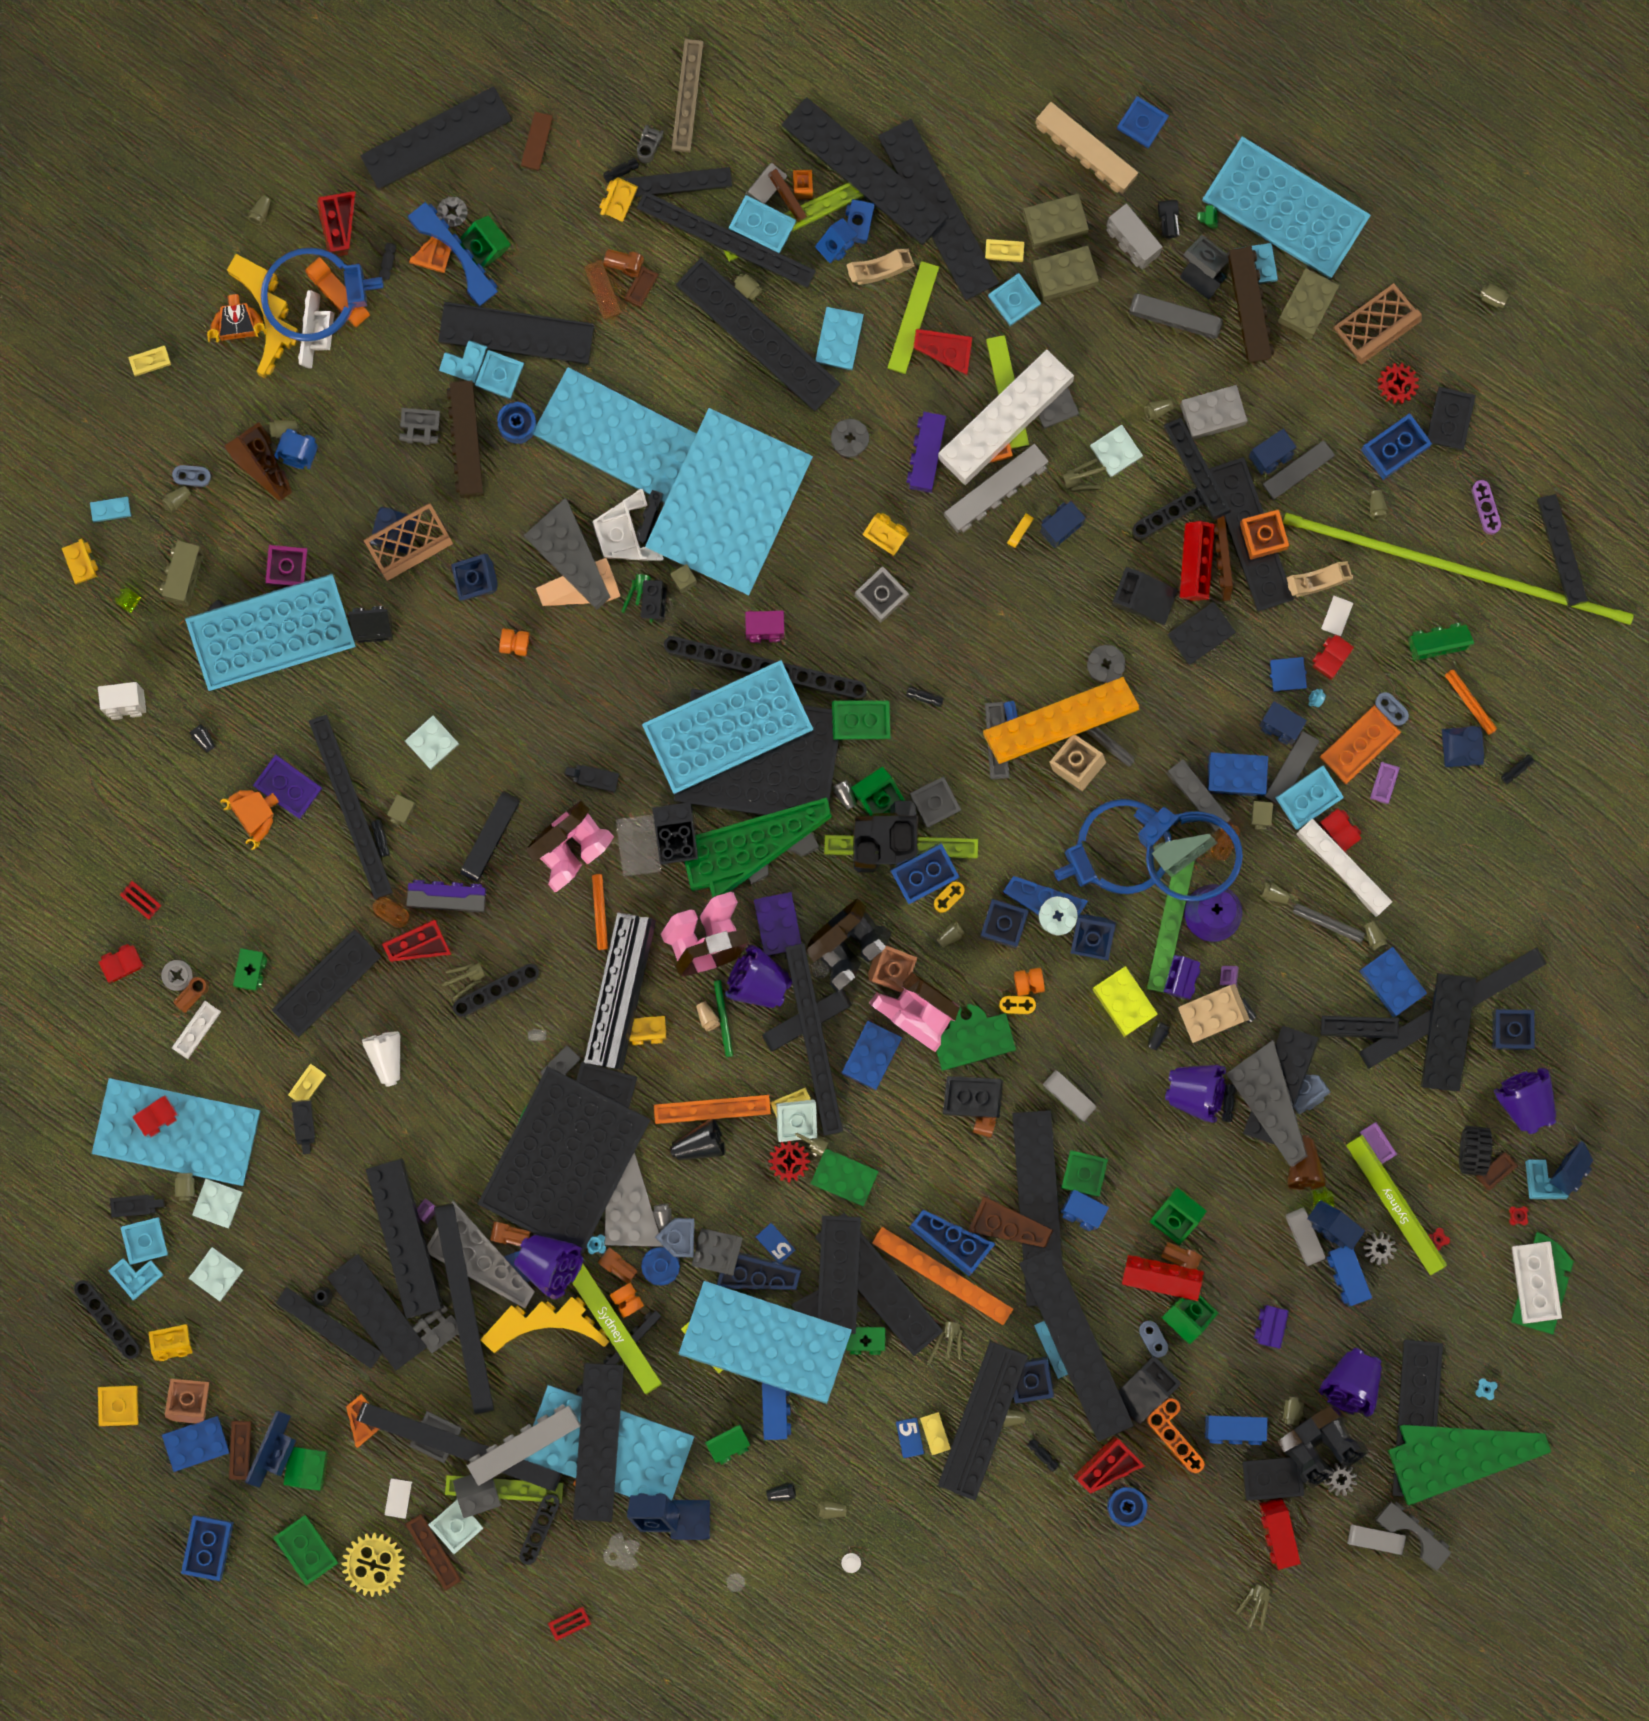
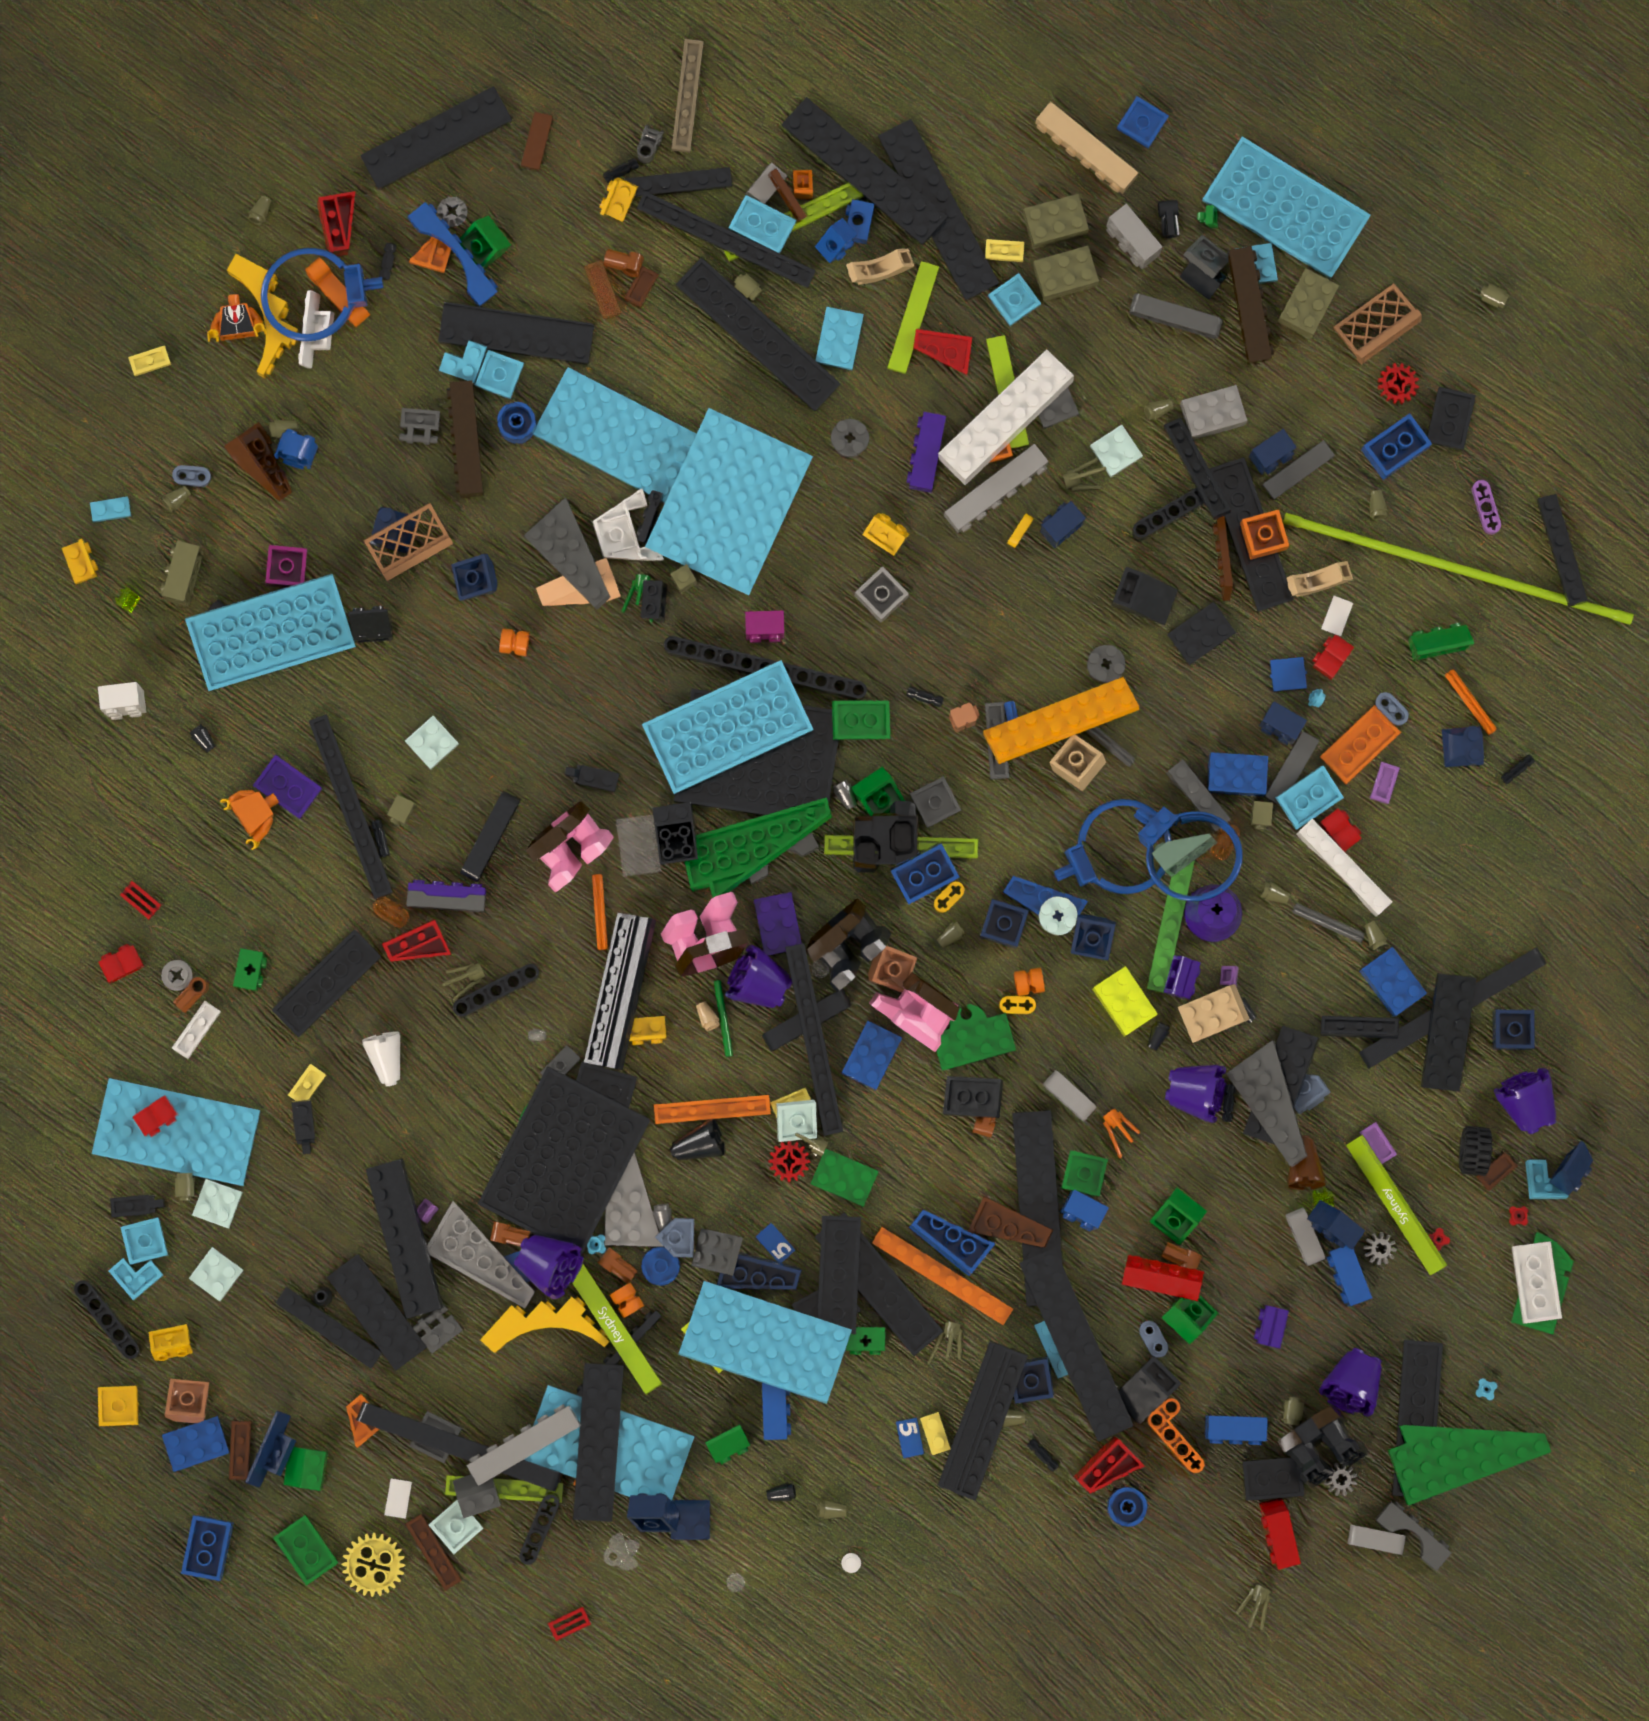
black beam [434,1203,494,1415] -> none
red brick [1180,521,1215,601] -> none
none -> nougat brick [949,703,980,733]
none -> orange plant [1103,1108,1140,1158]

